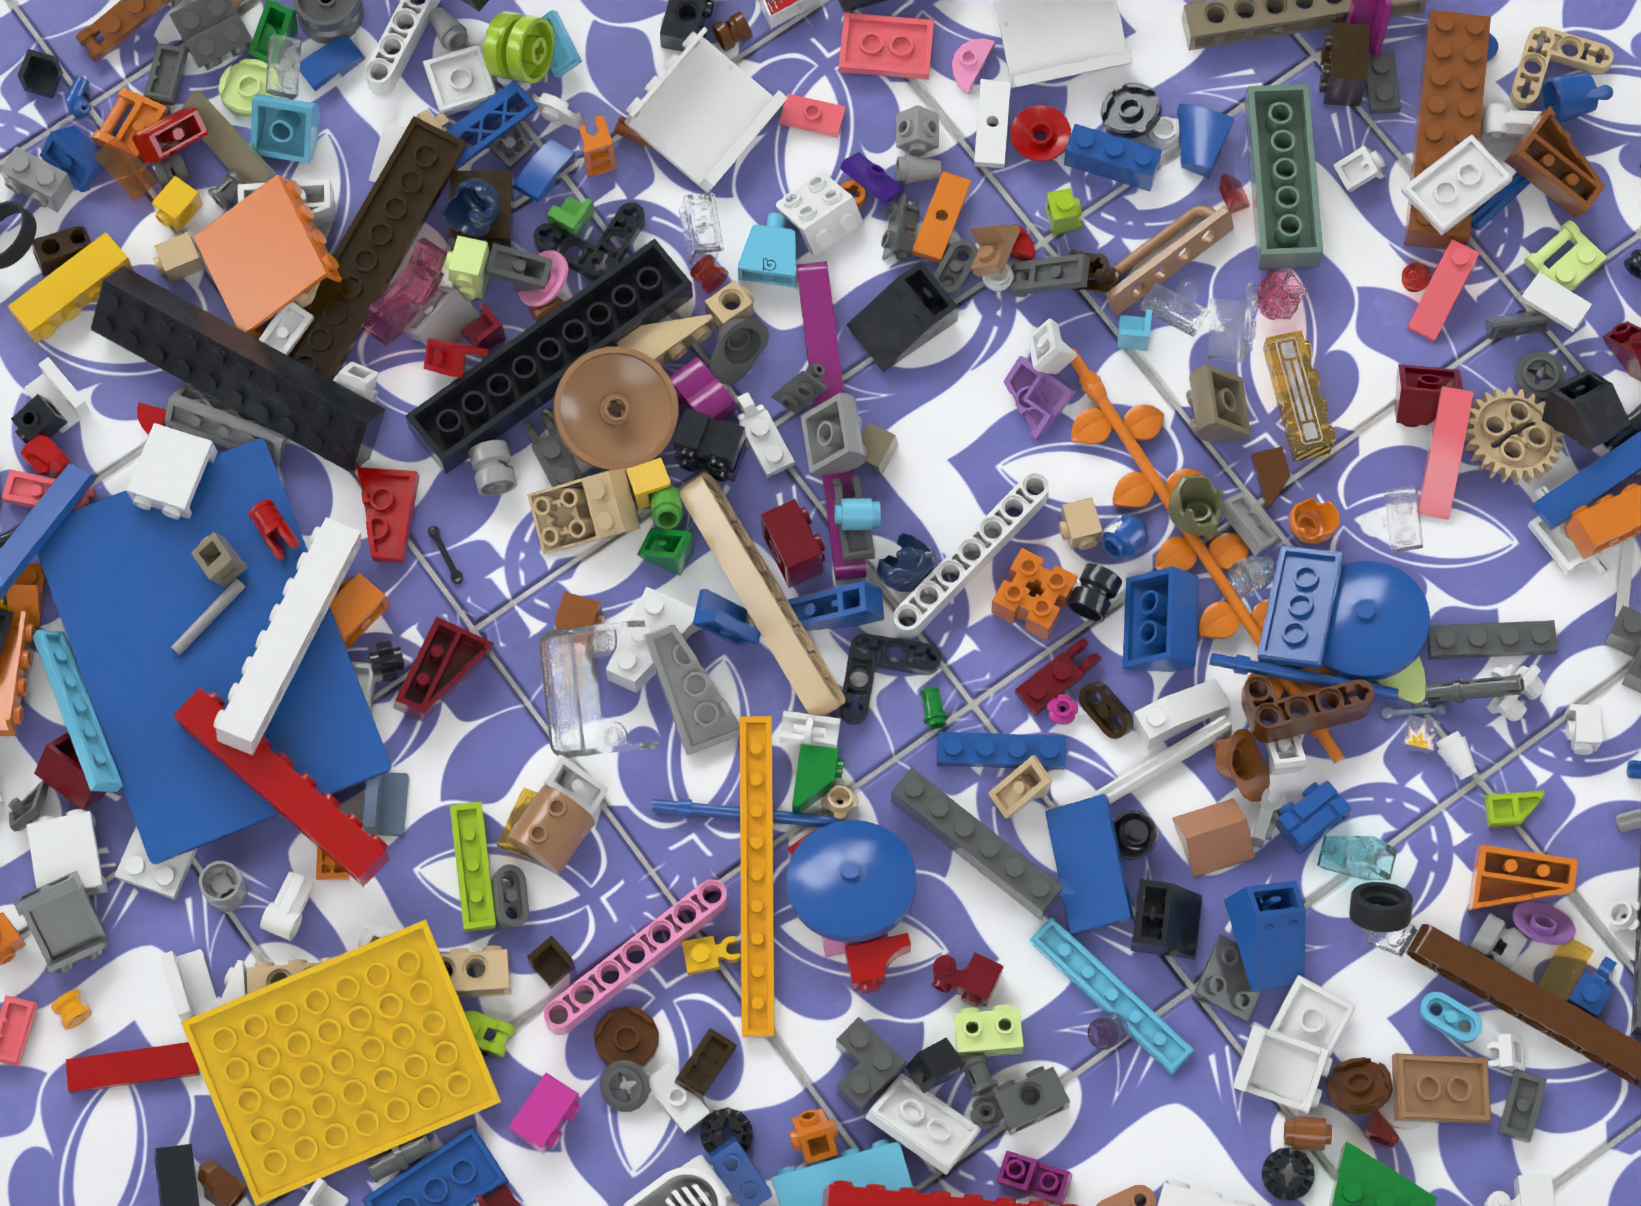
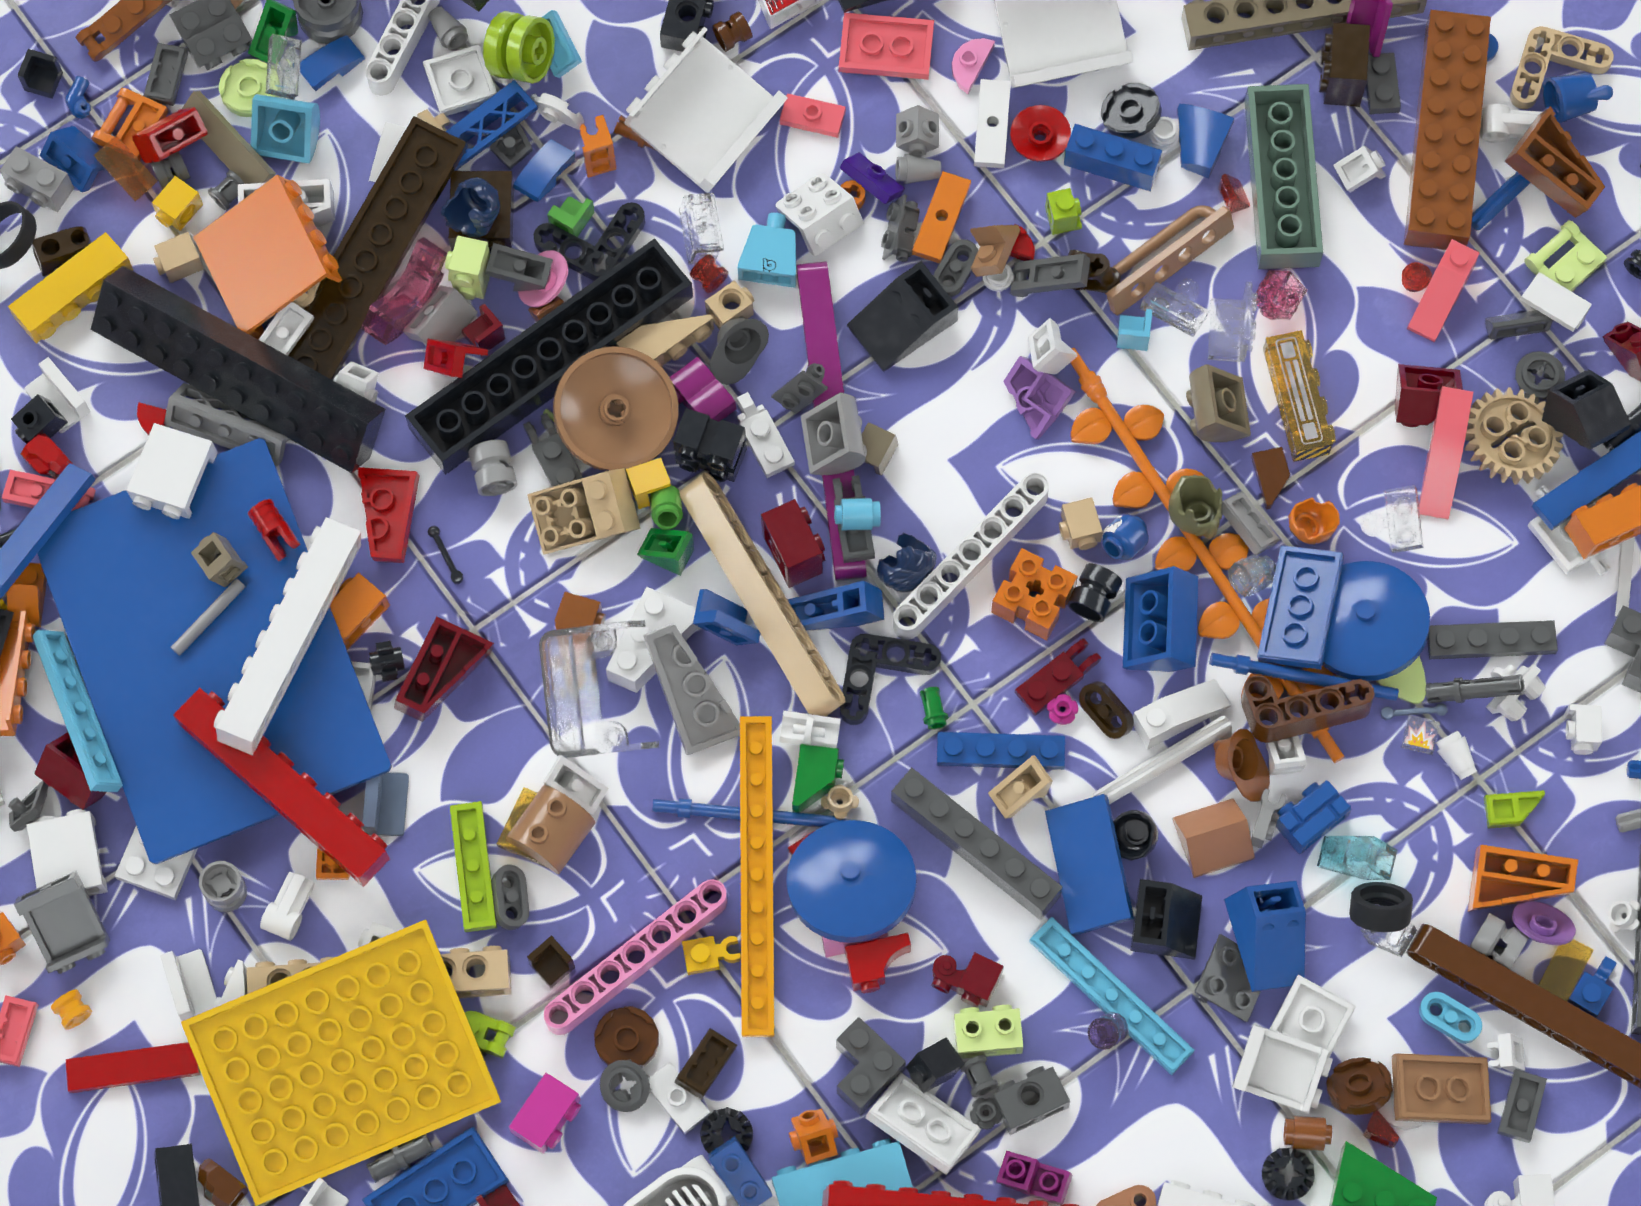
white tile [1401,134,1513,236] -> none

